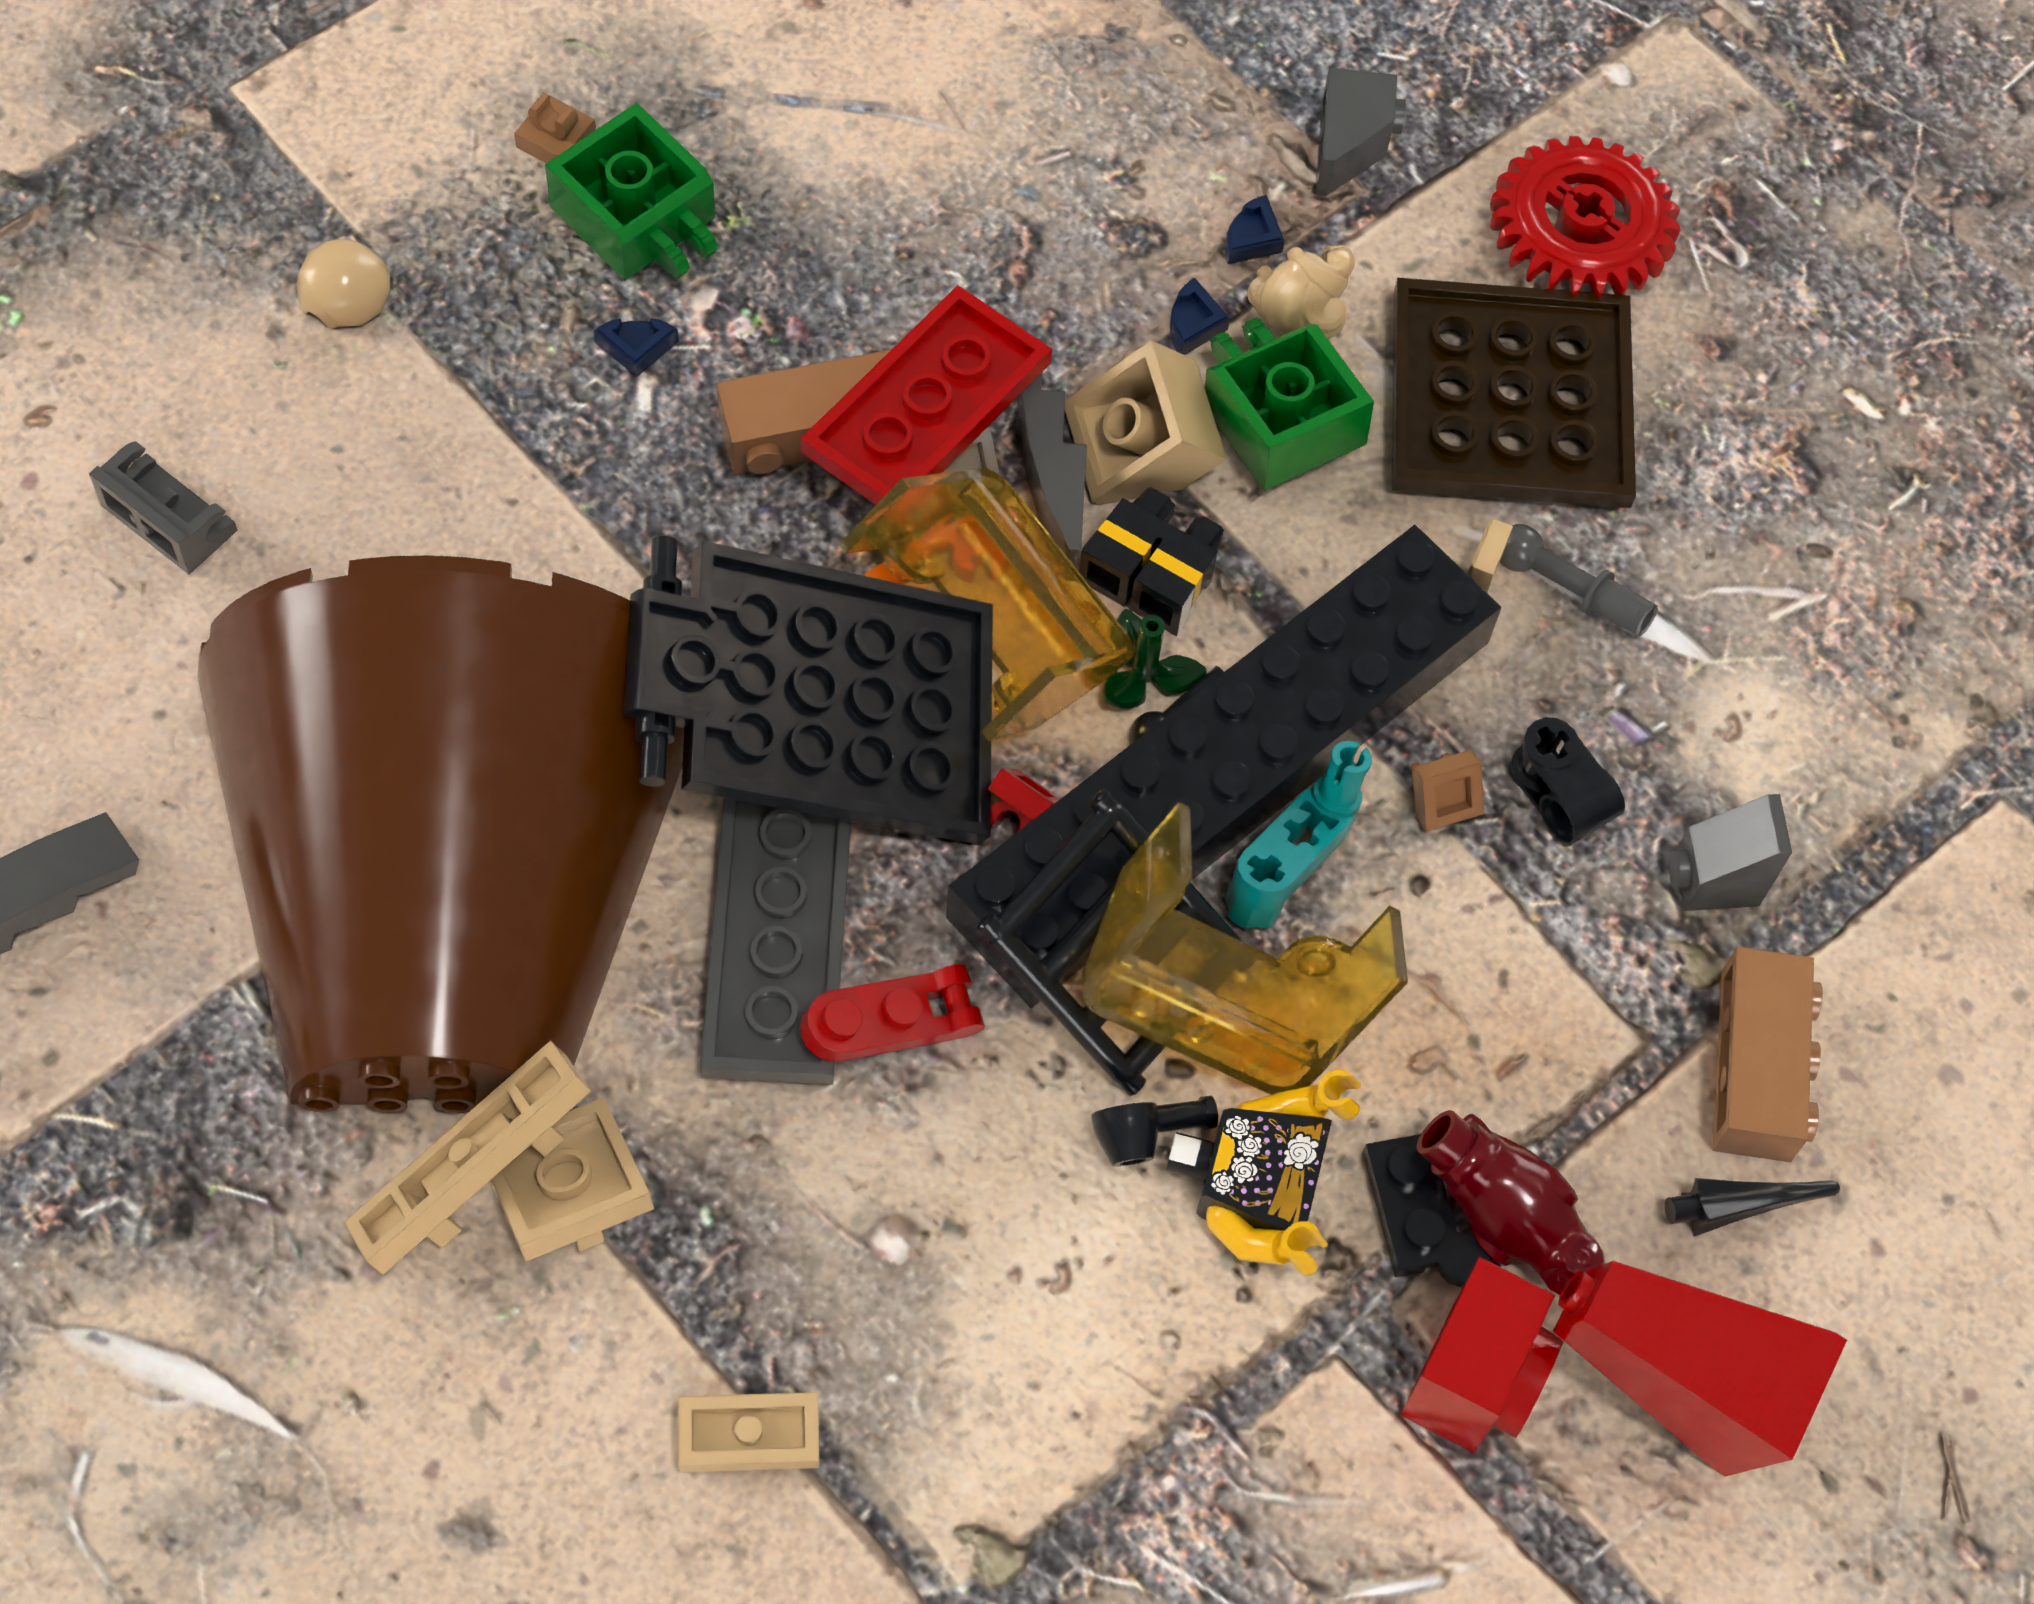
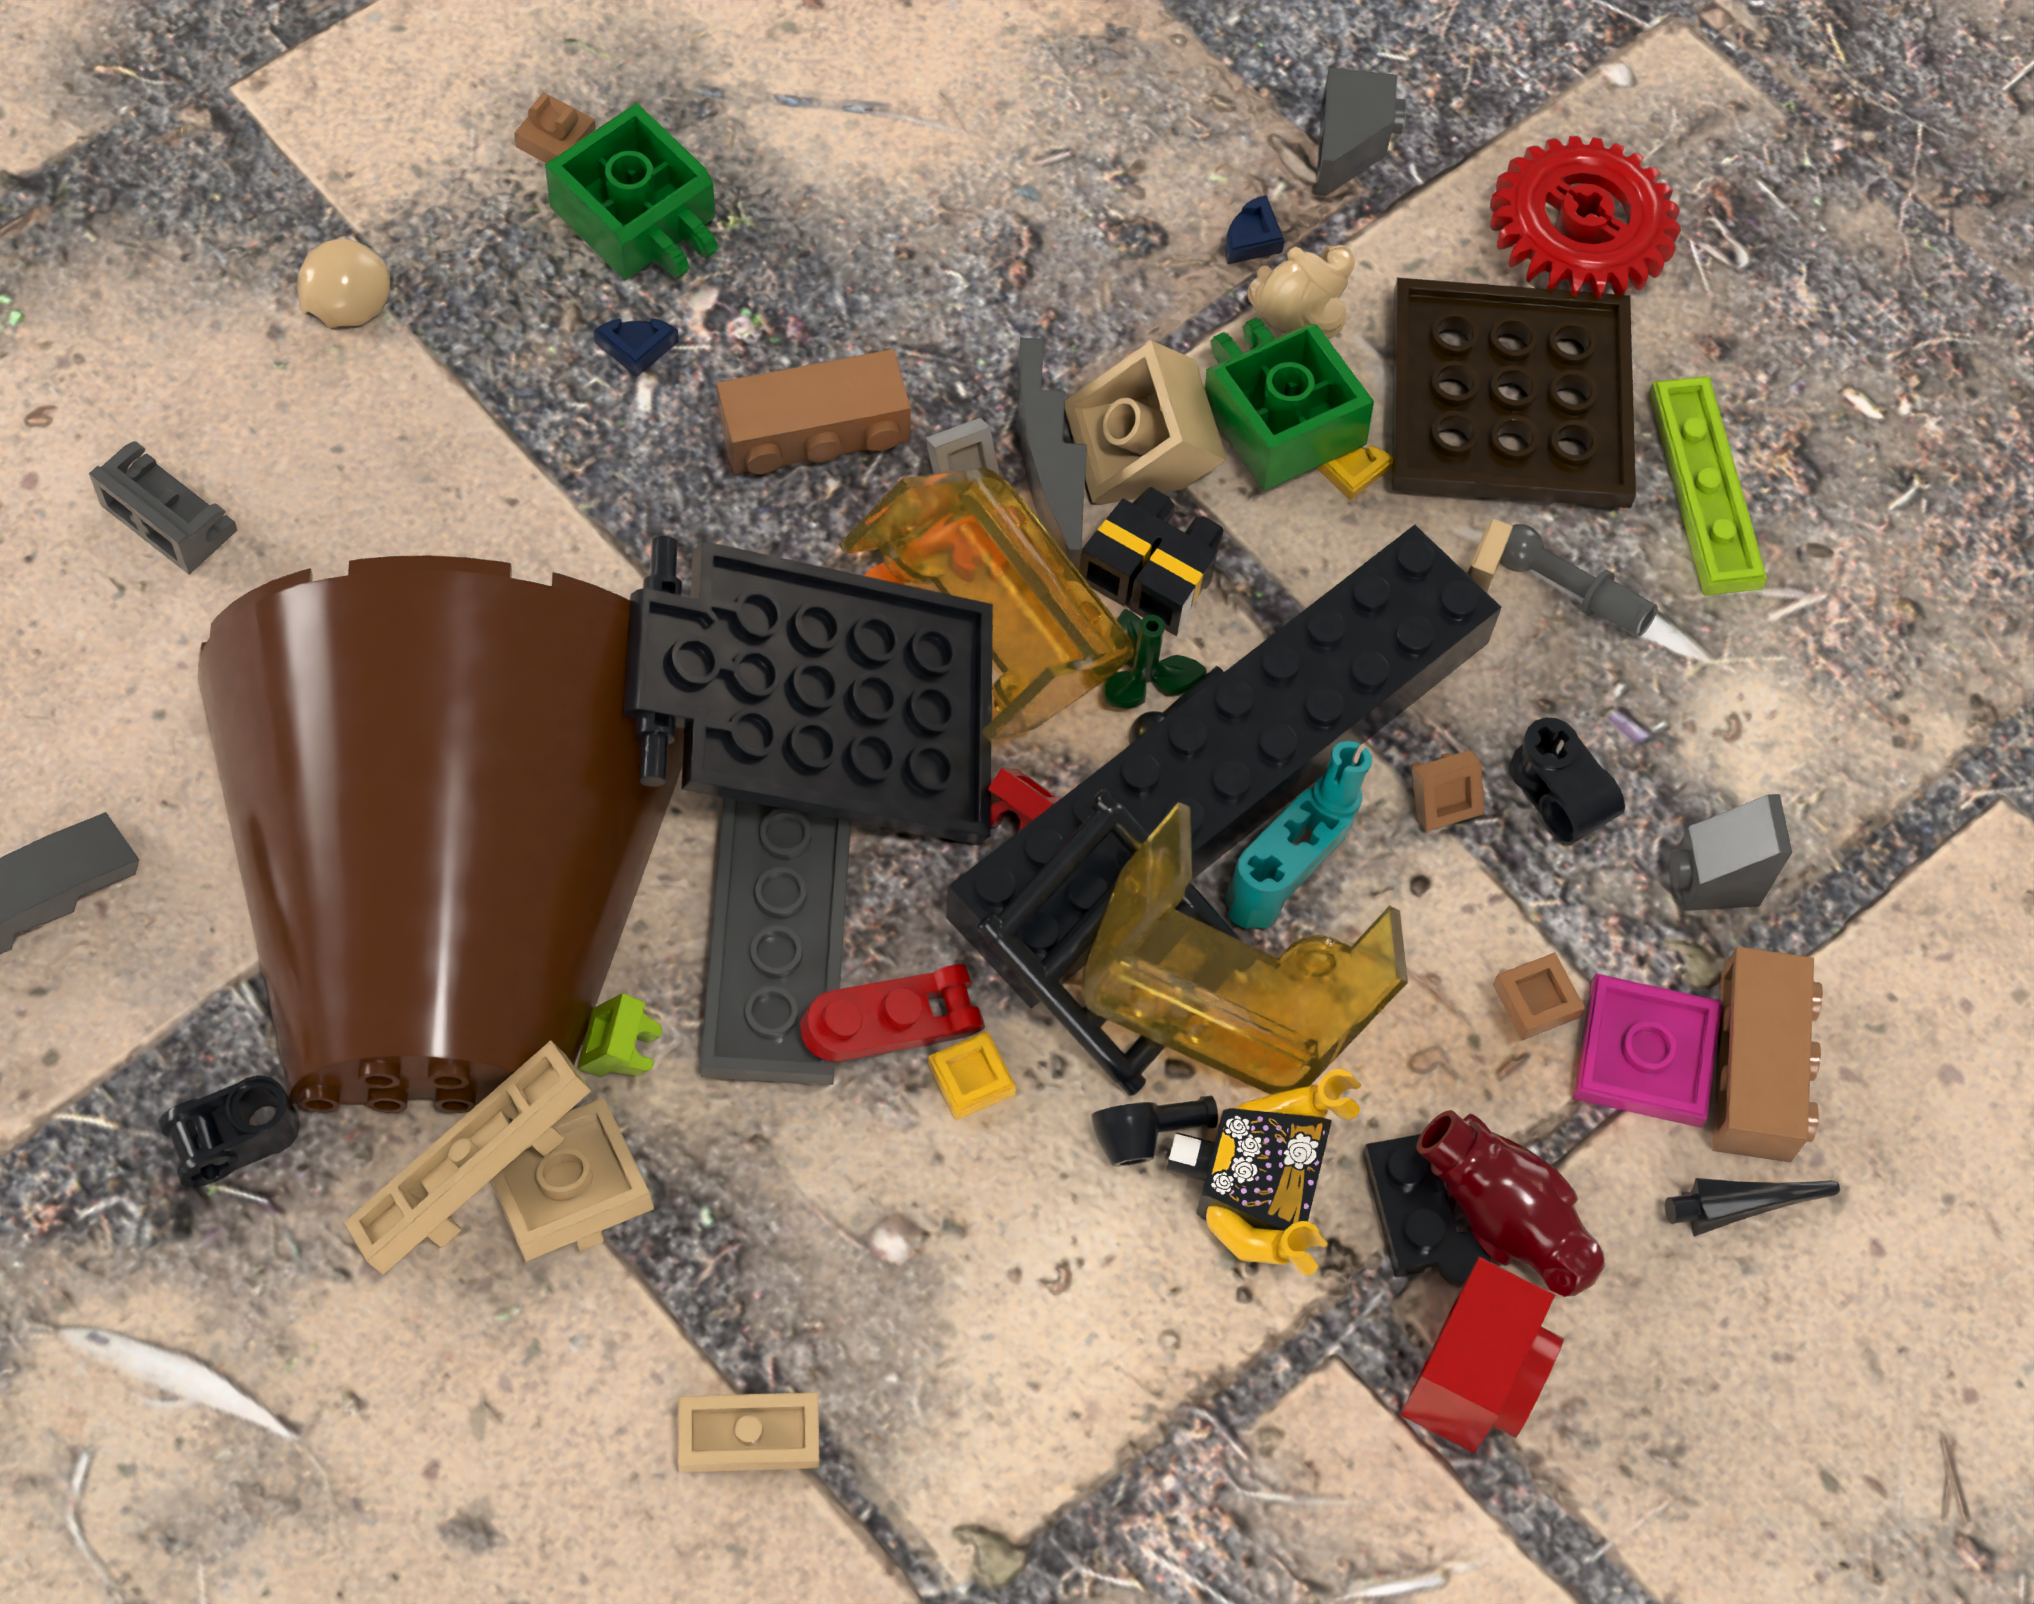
red plate [800,285,1052,519] -> none
dark blue tile [1169,278,1230,355] -> none
red slope [1553,1261,1847,1477] -> none
none -> black piece [158,1075,300,1187]
none -> lime tile [577,993,662,1077]
none -> yellow tile [927,1031,1016,1121]
none -> yellow tile [1317,445,1393,501]
none -> medium nougat tile [1493,952,1585,1041]
none -> dark pink tile [1573,973,1723,1128]
none -> lime tile [1648,376,1767,596]

